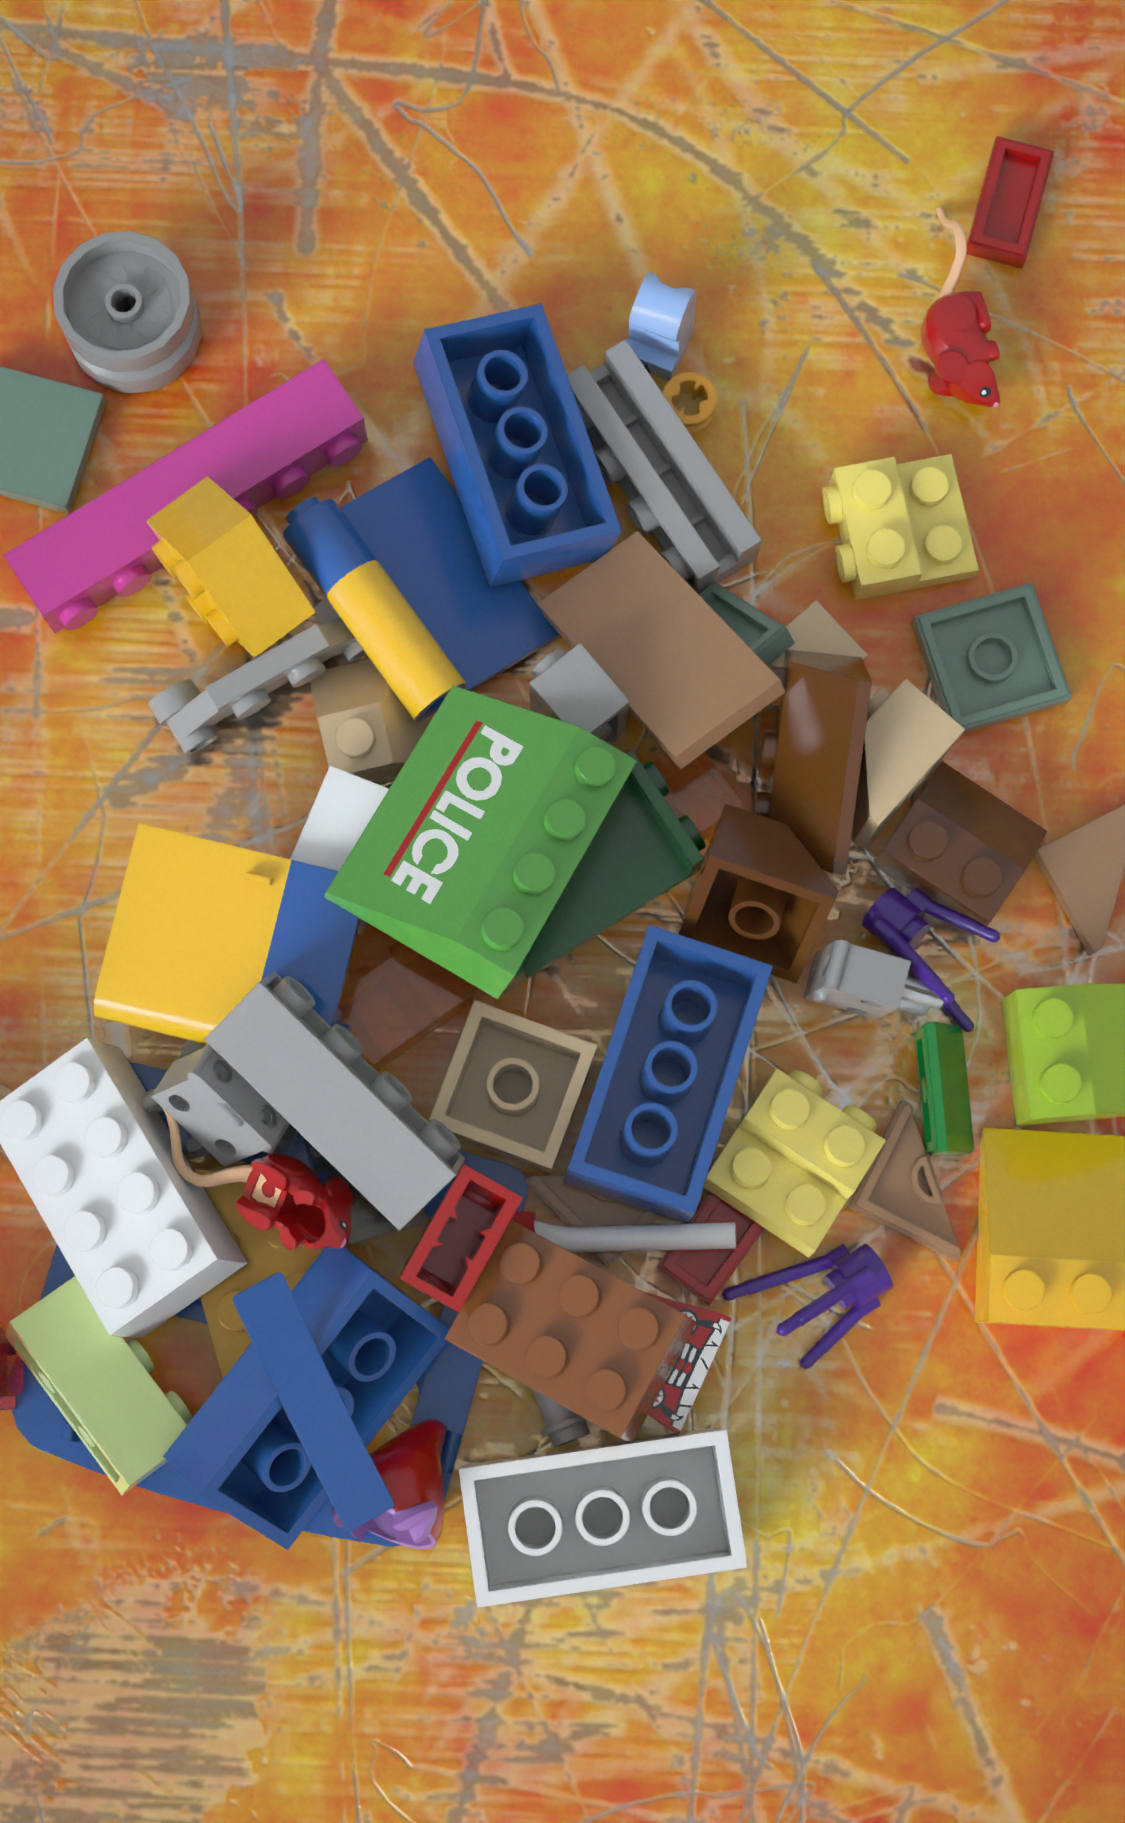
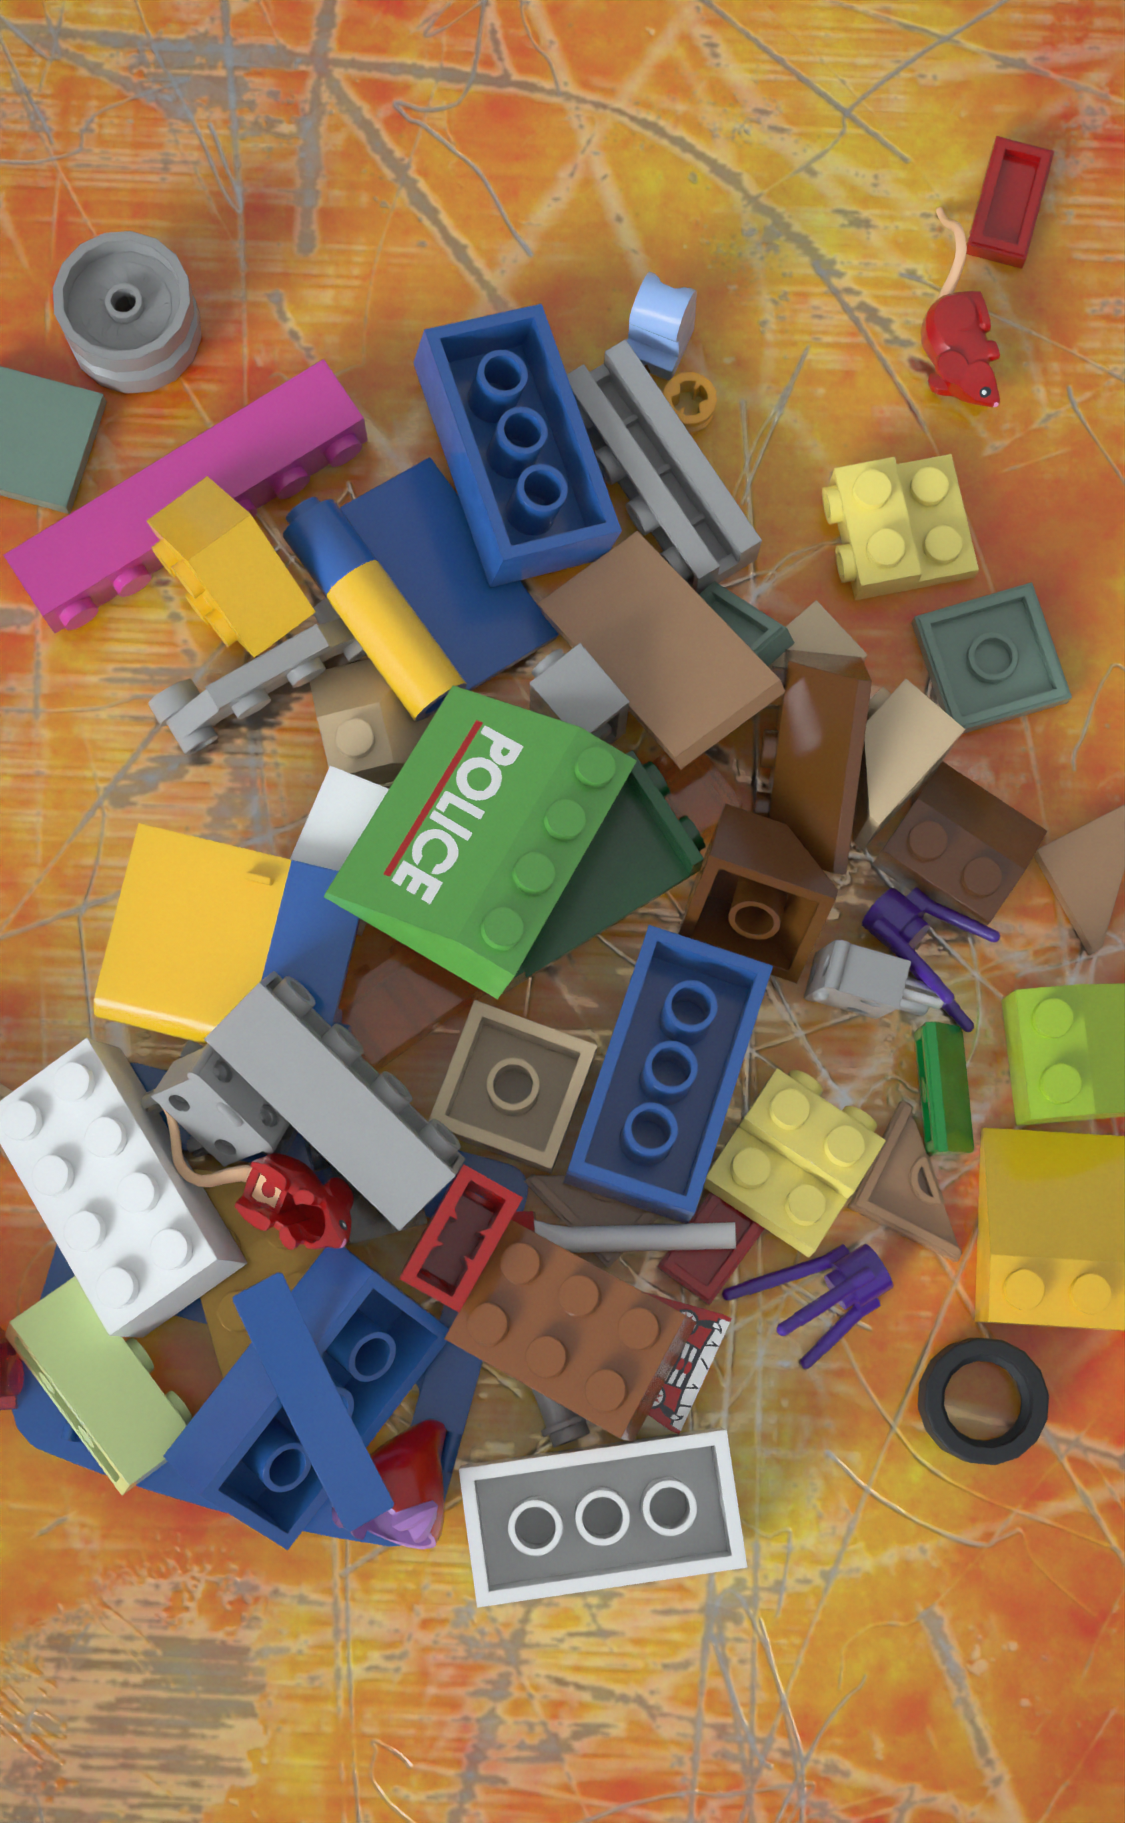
none -> black tyre [918,1338,1049,1465]

